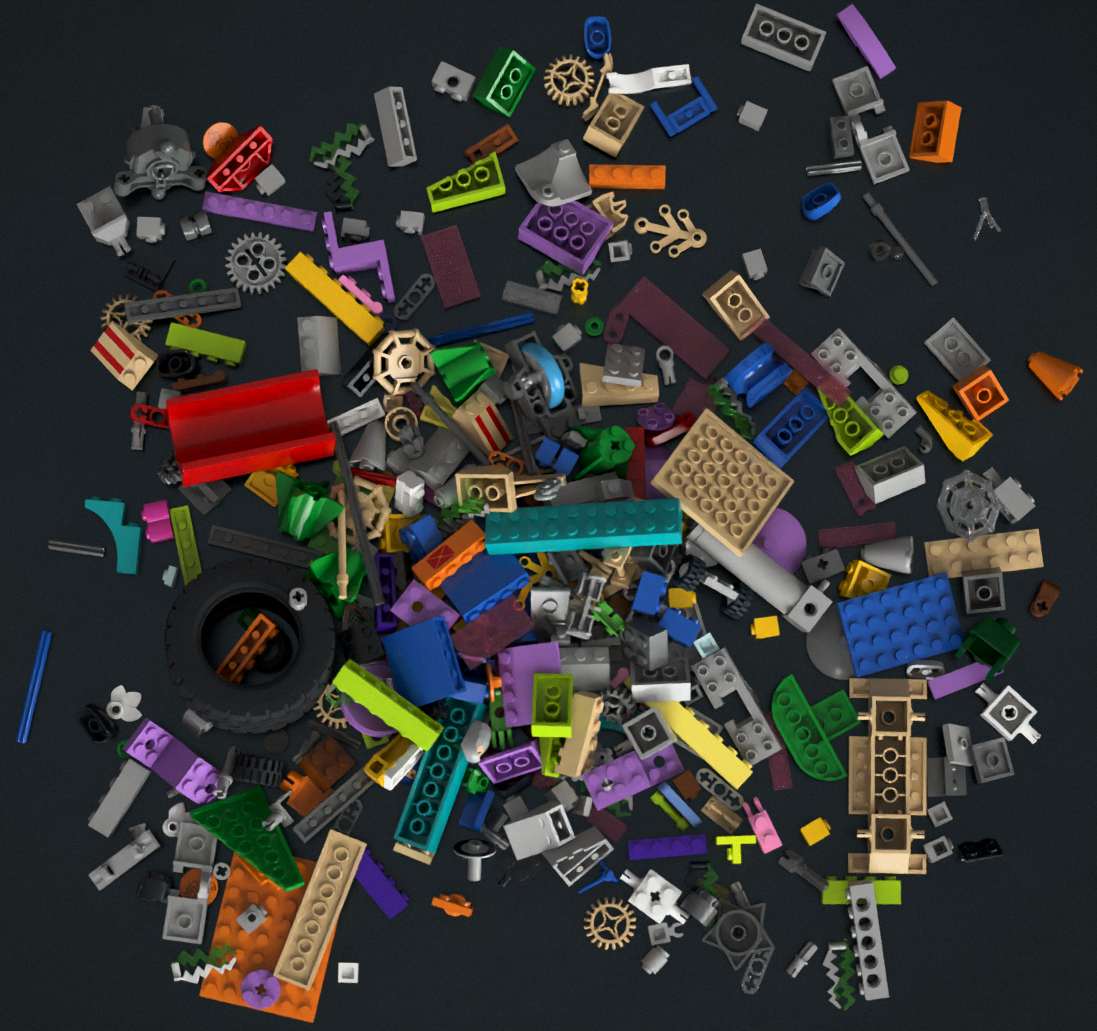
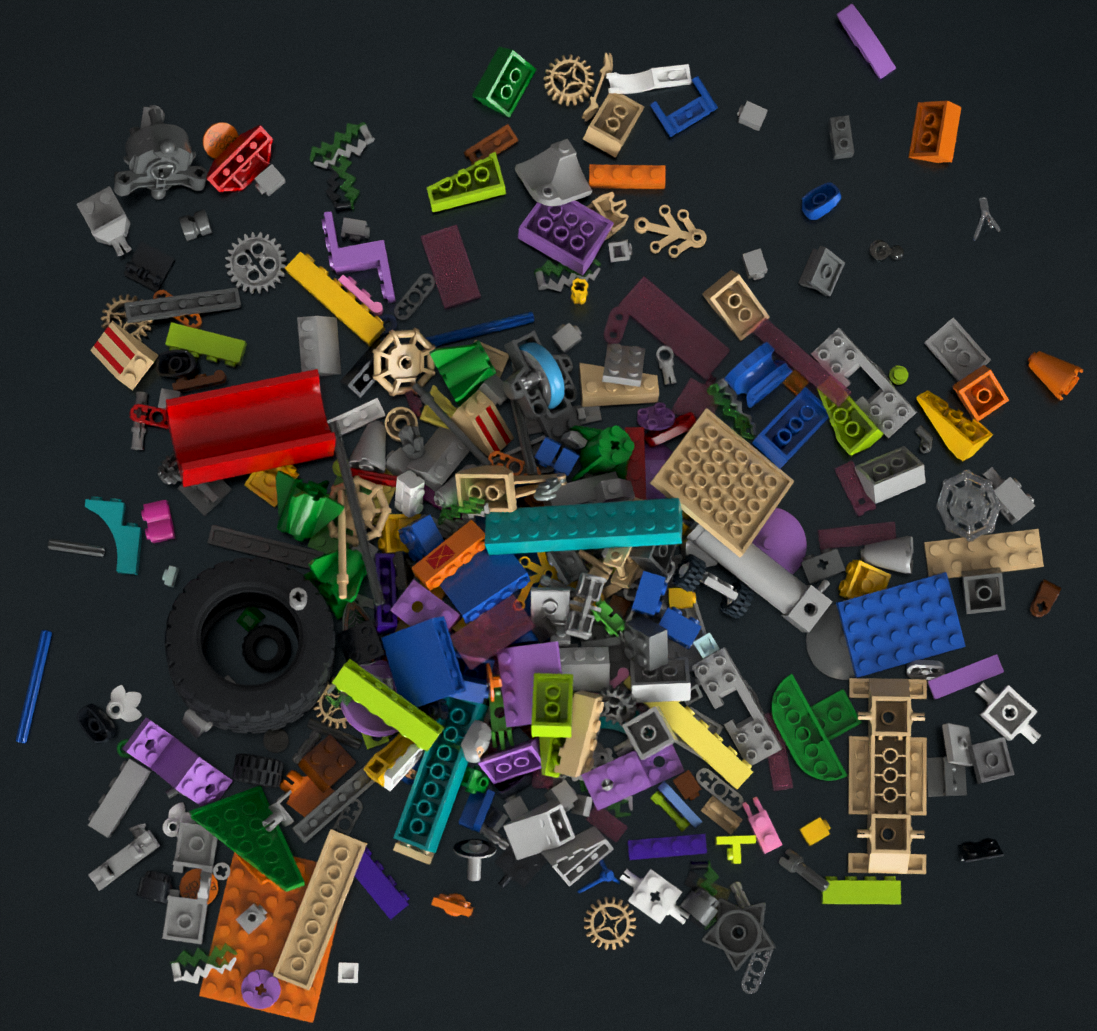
light grey brick [137,217,166,243] -> none
lime plate [169,505,202,586] -> none
green plate [189,279,208,294] -> none
medium lavender plate [202,192,318,232] -> none
light grey pin [214,746,240,799] -> none
orange brick [216,613,280,684] -> none
light grey brick [374,86,417,167] -> none
tan slope [383,390,403,413] -> none
light grey brick [396,210,425,235] -> none
light grey brick [432,61,476,101] -> none
clear plate [502,280,562,315] -> none
blue piece [584,16,611,59] -> none
green plate [585,317,604,336] -> none
light grey brick [641,945,670,974] -> none
light grey plate [647,922,683,945] -> none
light grey brick [741,4,826,72] -> none
yellow brick [750,616,780,639] -> none
light grey axle [785,941,818,978] -> none
dark grey axle [806,159,862,176] -> none
piece [822,940,857,1010] -> none
light grey plate [832,66,910,184] -> none
light grey brick [845,879,889,1001] -> none
dark grey bar [863,192,938,286] -> none
light grey brick [921,836,954,863] -> none
light grey plate [926,802,953,828] -> none
dark green piece [955,616,1020,681] -> none

